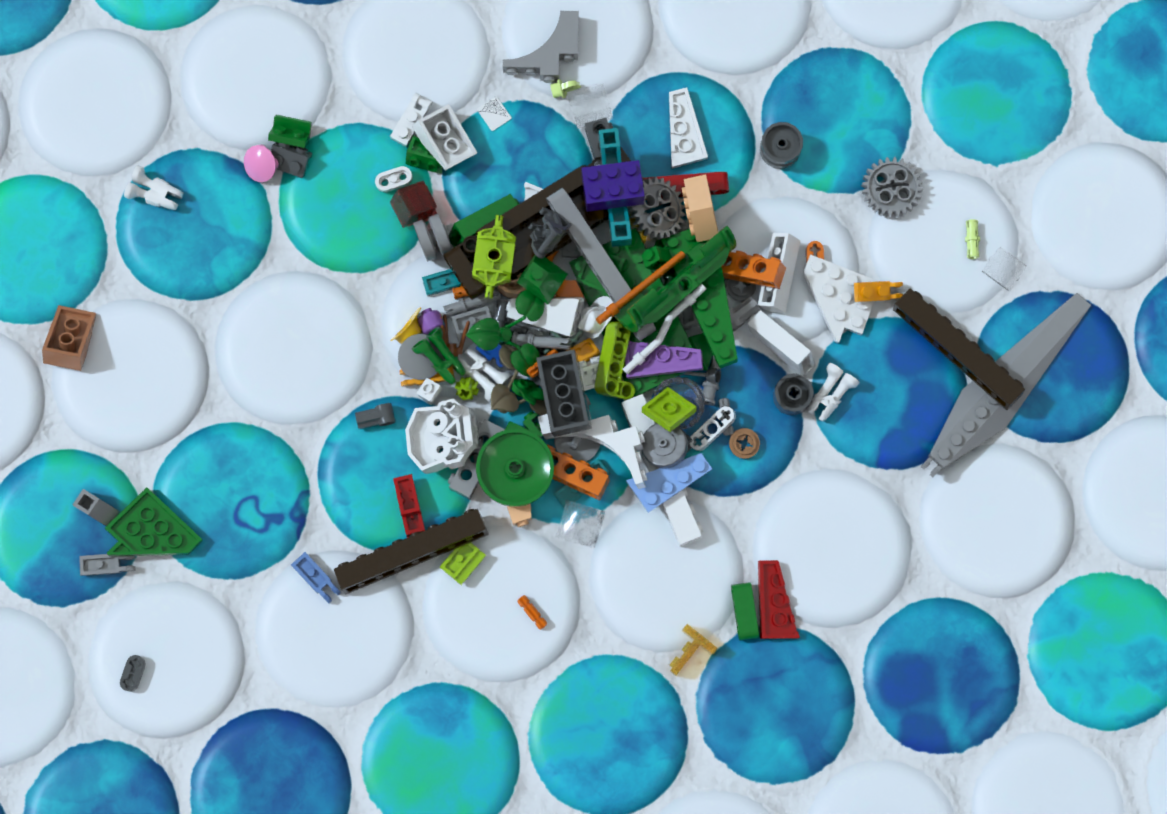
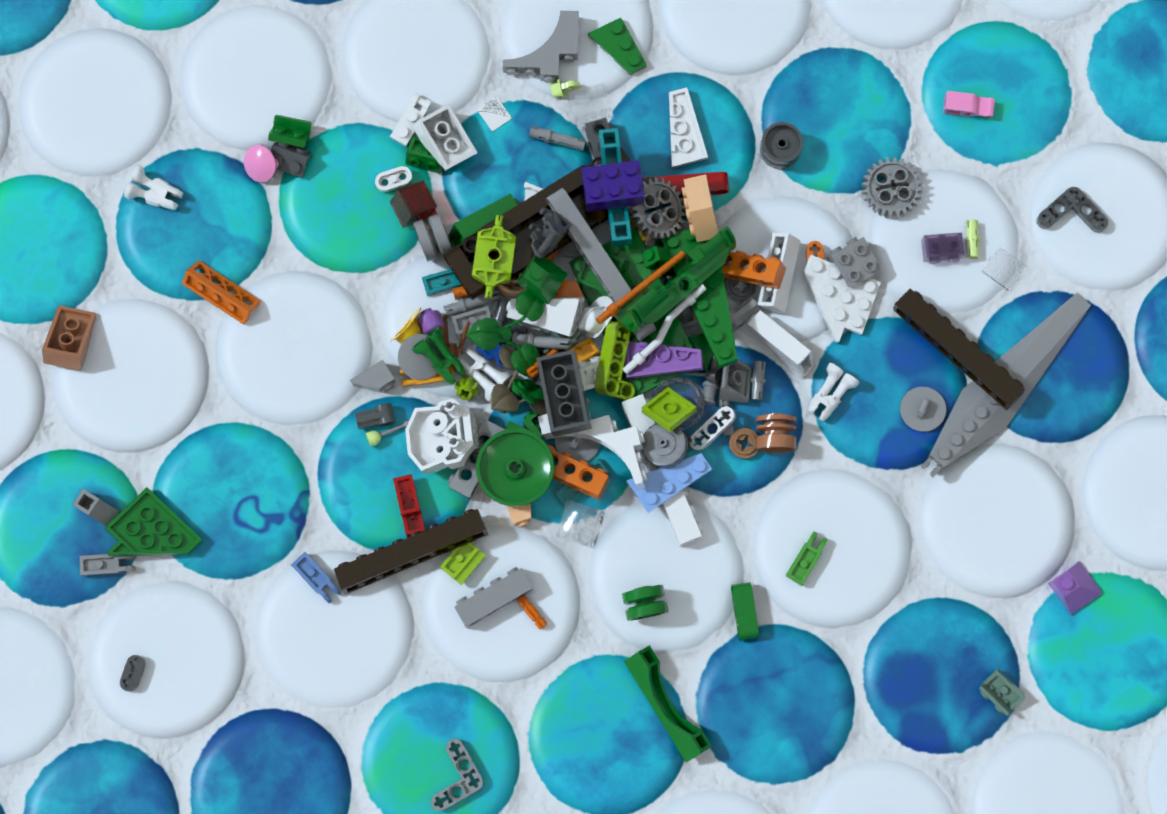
white bracket [416,378,442,405] -> none
clear yellow bracket [669,624,718,676] -> none
red wing [758,560,800,639] -> none
dark grey brick [773,373,814,415] -> none
light orange hinge [854,281,903,302] -> none
none -> orange fence [182,260,261,325]
none -> light grey slope [350,360,396,392]
none -> hinge [365,420,409,447]
none -> light grey beam [431,739,483,811]
none -> light grey brick [454,567,534,628]
none -> light grey pin [529,126,586,151]
none -> green wing [588,17,647,75]
none -> green wheel [621,585,669,621]
none -> green arch [624,645,712,762]
none -> light grey slope [719,359,752,403]
none -> light grey pin [750,361,766,401]
none -> nougat wheel [756,413,796,453]
none -> bright green hinge [785,531,828,586]
none -> light grey bracket [827,237,881,288]
none -> light grey shield [900,387,946,432]
none -> clear purple brick [921,232,964,264]
none -> bright pink piece [943,91,995,118]
none -> sand green bracket [979,668,1026,716]
none -> dark grey beam [1036,187,1108,233]
none -> medium lavender slope [1048,561,1102,615]

